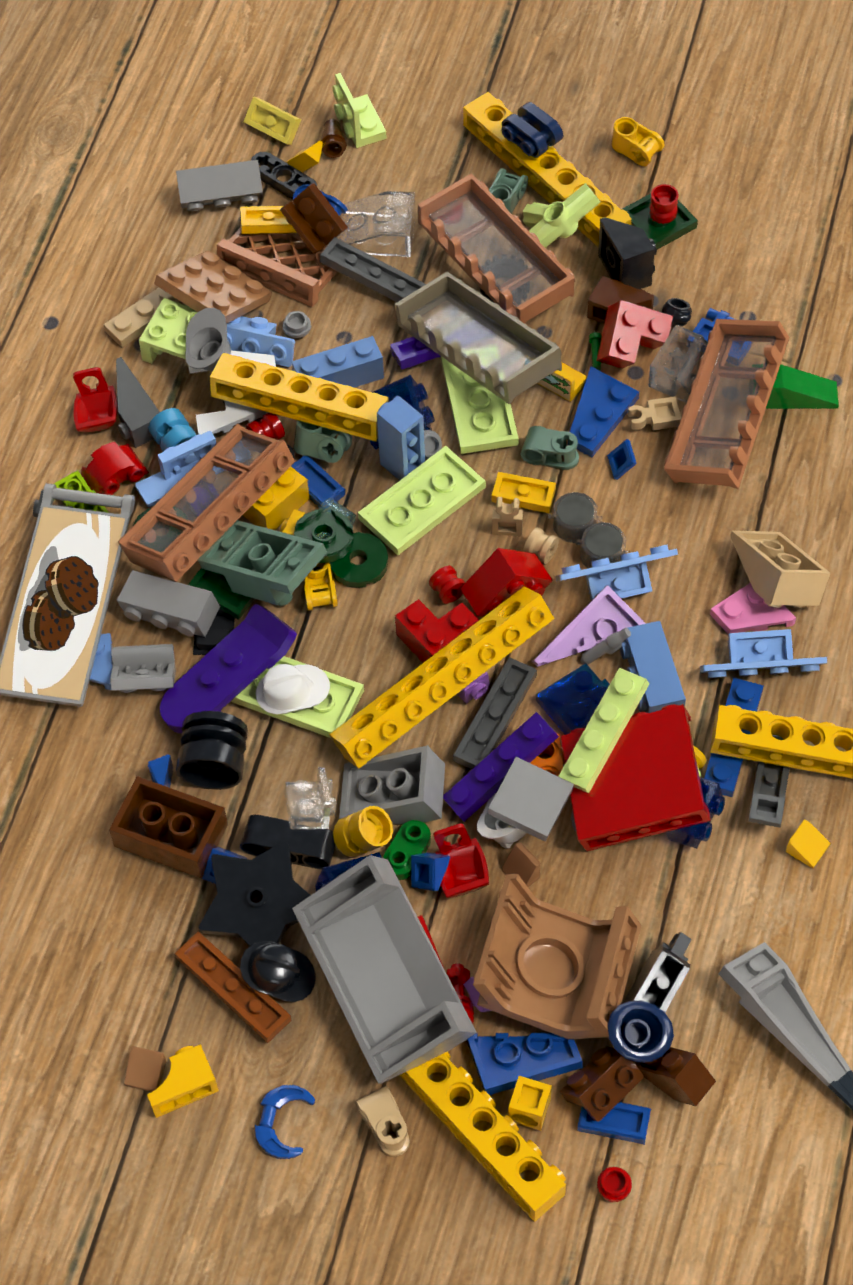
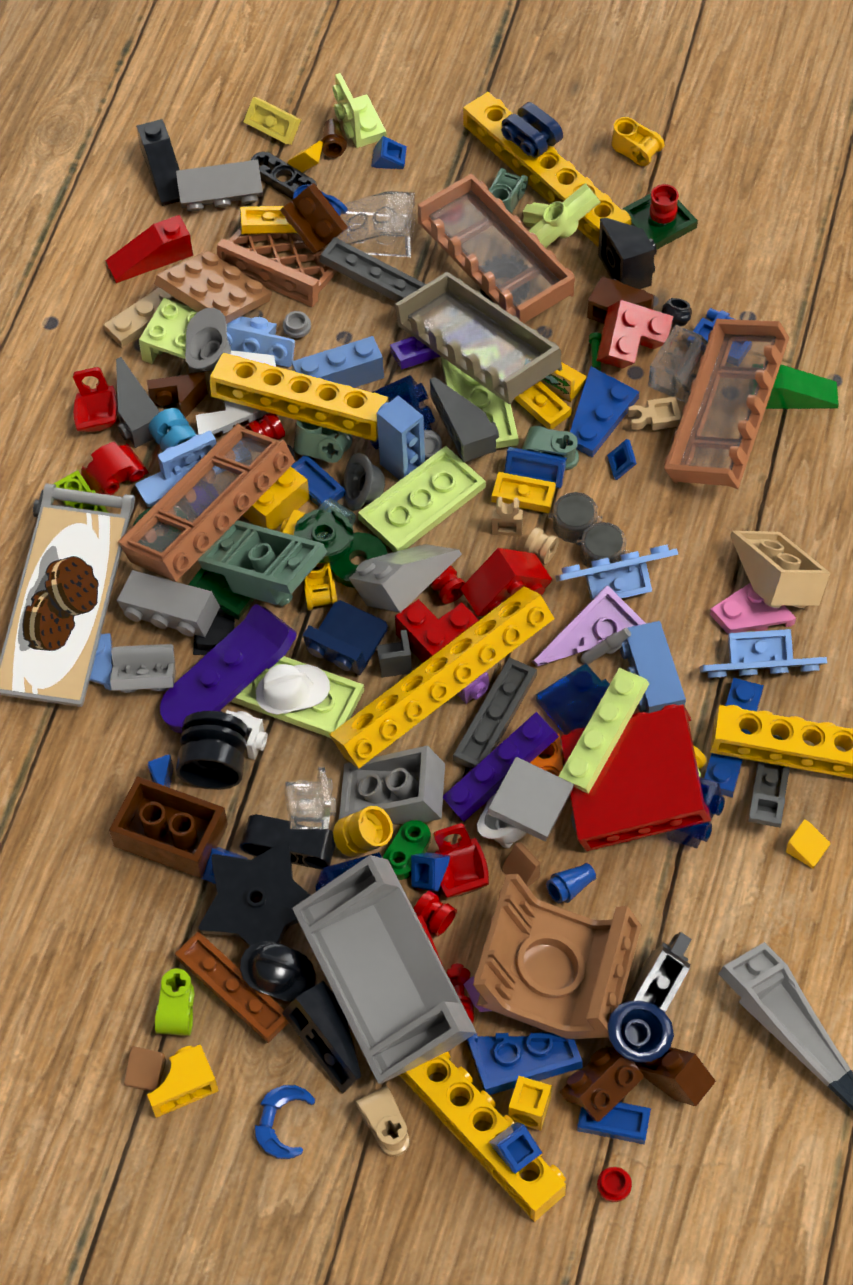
none -> red slope [105,215,193,283]
none -> black slope [136,119,180,206]
none -> reddish brown slope [147,372,208,418]
none -> lime piece [155,968,195,1036]
none -> white bracket [226,710,268,760]
none -> black slope [282,981,361,1094]
none -> dark blue bracket [303,600,388,675]
none -> dark grey hat [344,452,385,511]
none -> light grey slope [349,544,462,613]
none -> blue slope [372,136,407,169]
none -> dark grey panel [377,630,412,678]
none -> red wheel [413,890,457,936]
none -> dark grey slope [430,377,499,463]
none -> blue slope [490,1122,542,1174]
none -> blue tile [504,447,567,488]
none -> yellow plate [514,381,572,429]
none -> blue cone [546,863,596,904]

